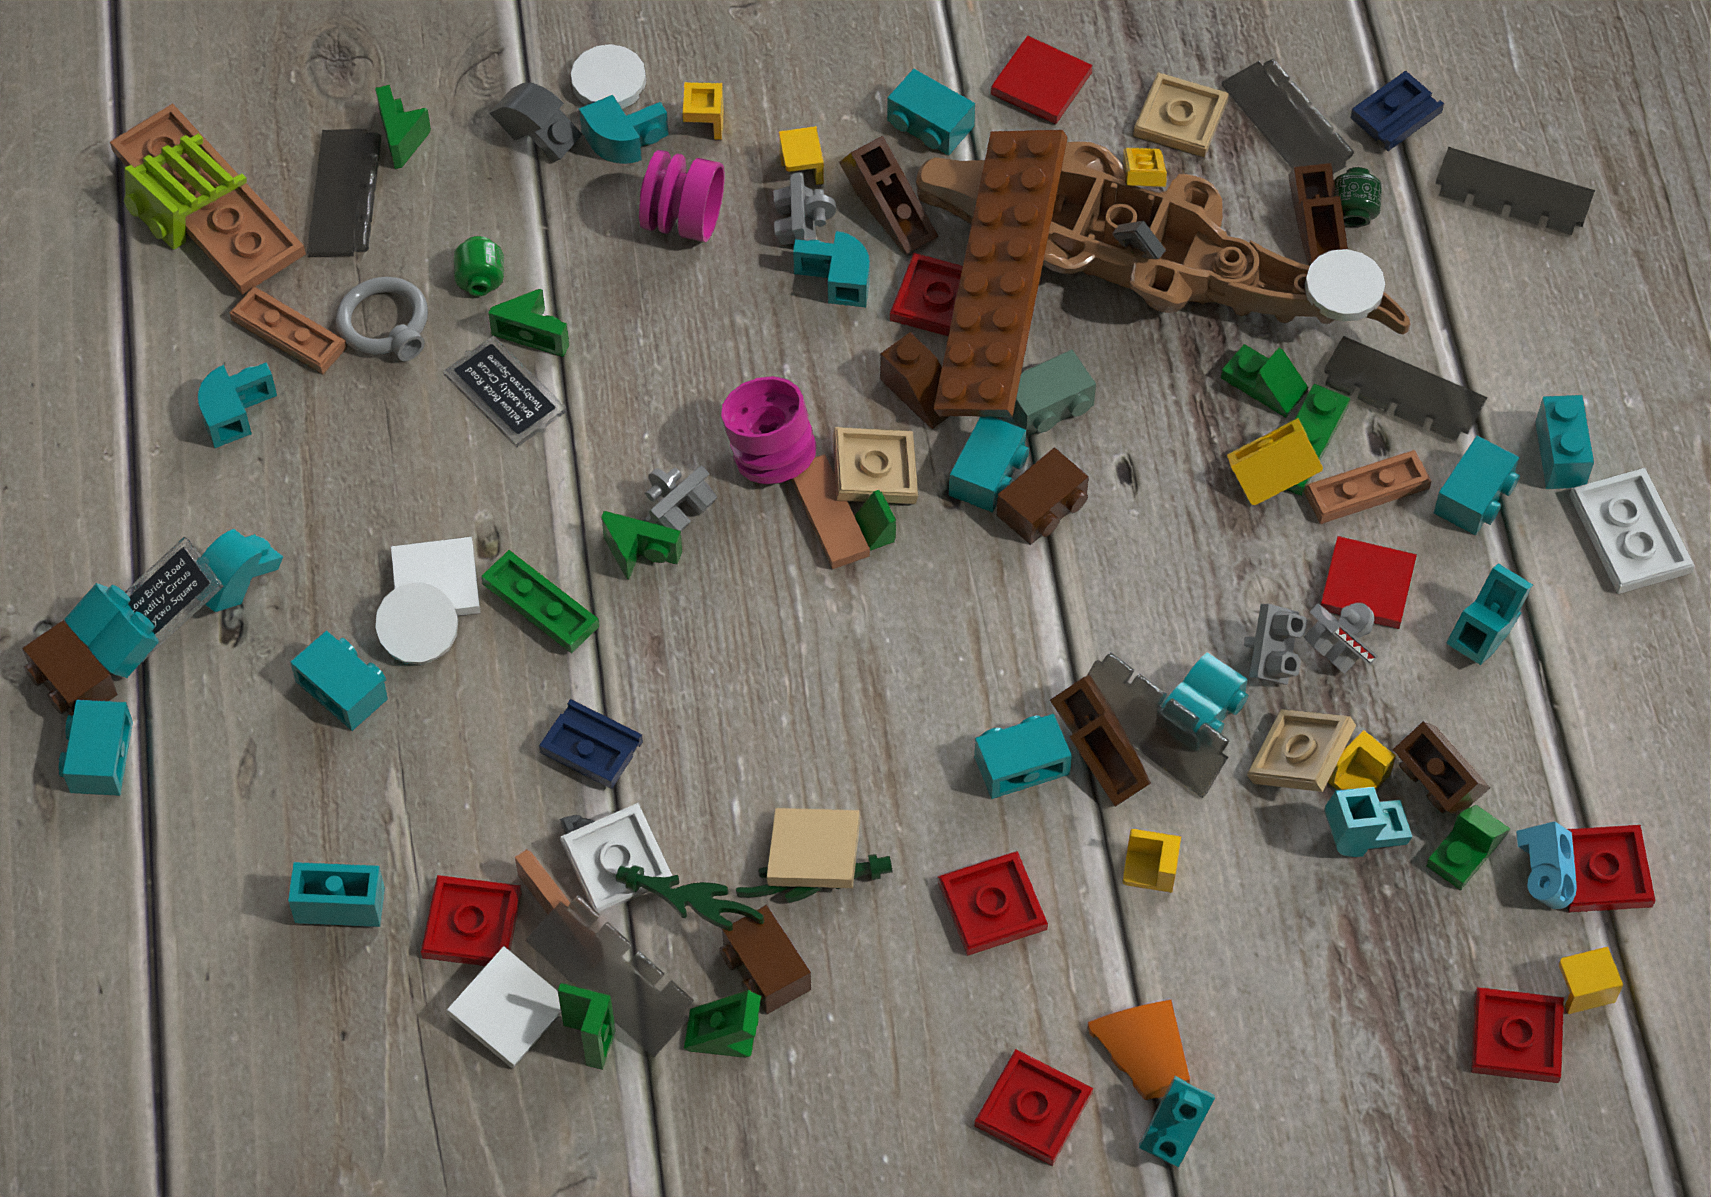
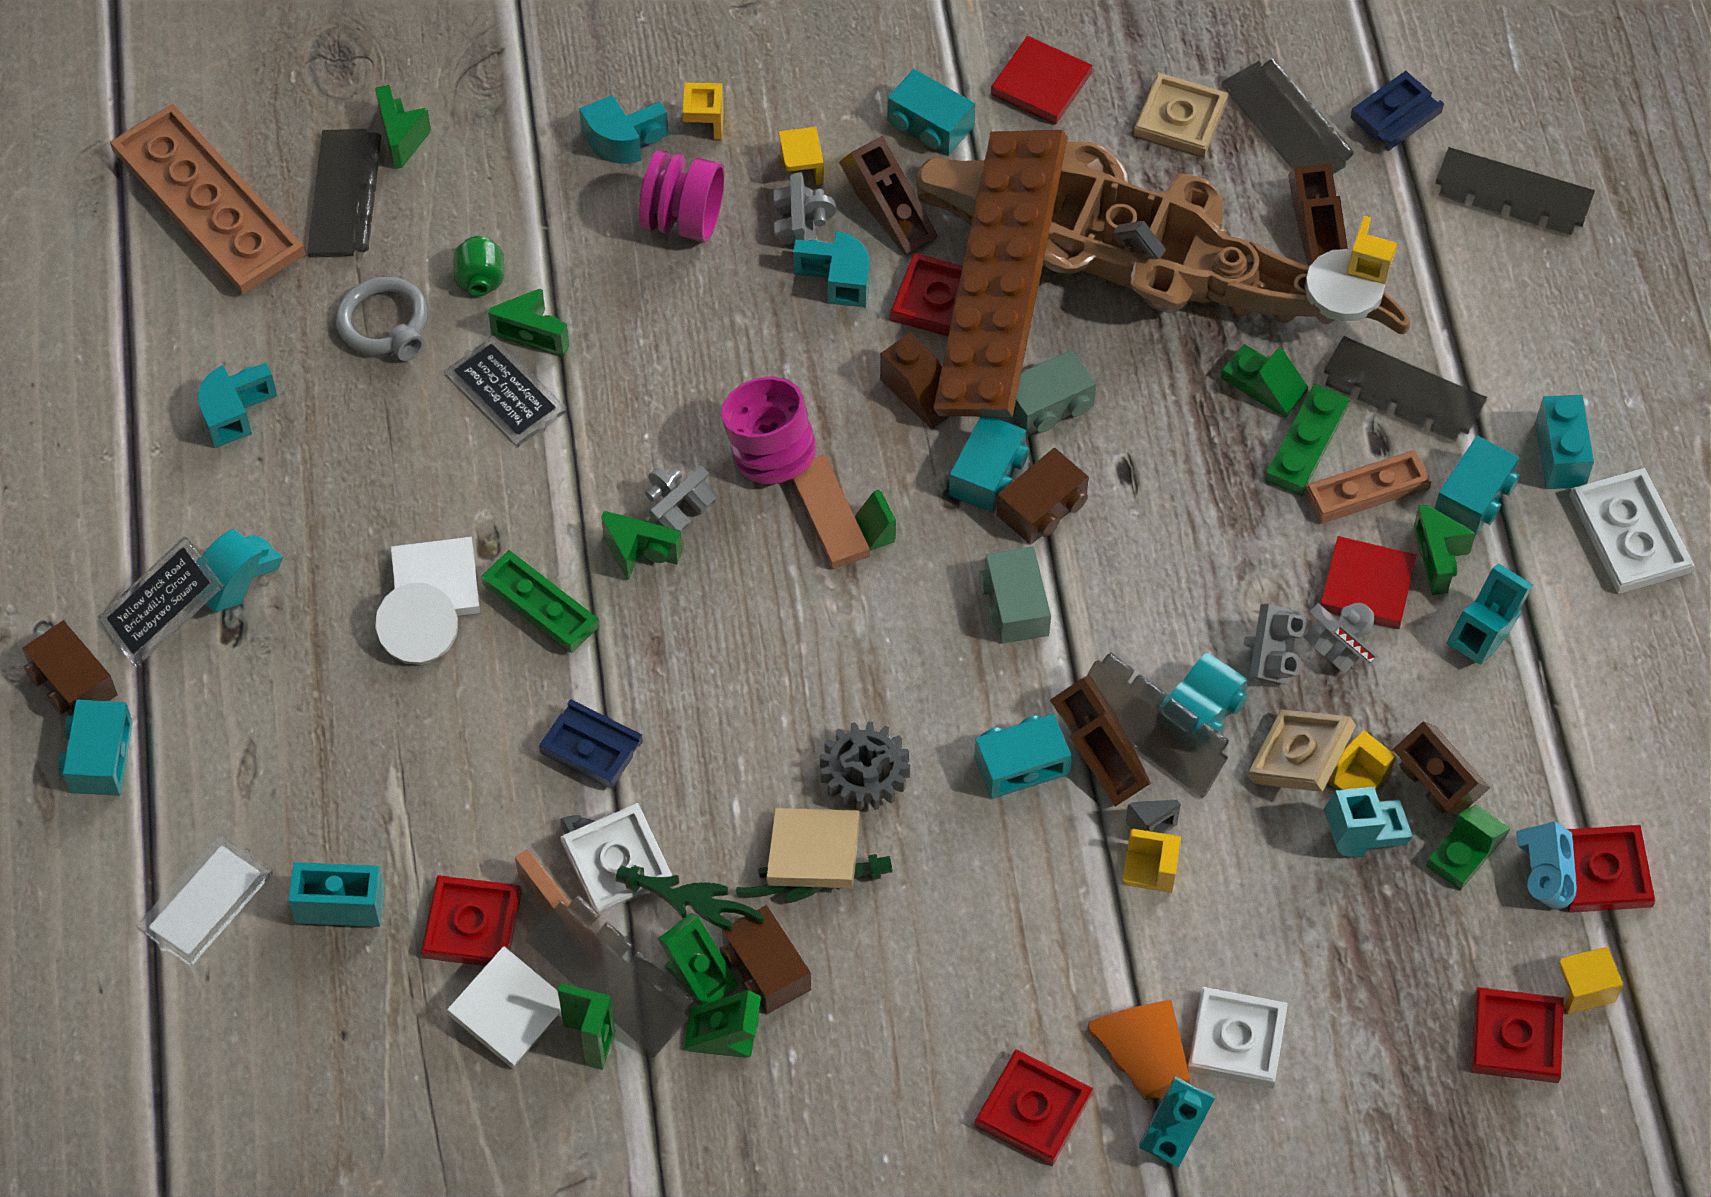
teal brick [64,583,159,678] -> none
lime plate [124,133,247,250] -> none
nougat tile [229,286,347,375] -> none
teal brick [290,630,388,731] -> none
dark grey brick [490,82,583,162] -> none
white tile [571,44,646,109] -> none
tan tile [833,427,918,504] -> none
red tile [938,851,1048,956] -> none
yellow tile [1123,148,1167,187] -> none
yellow panel [1227,418,1323,505] -> none
dark green head [1334,167,1382,227] -> none
none -> clear piece [136,833,273,966]
none -> green slope [658,913,739,1006]
none -> dark grey gear [820,721,910,811]
none -> sand green brick [979,546,1051,644]
none -> dark grey slope [1126,800,1181,834]
none -> white tile [1188,987,1288,1088]
none -> yellow panel [1347,216,1397,284]
none -> green slope [1413,505,1475,595]

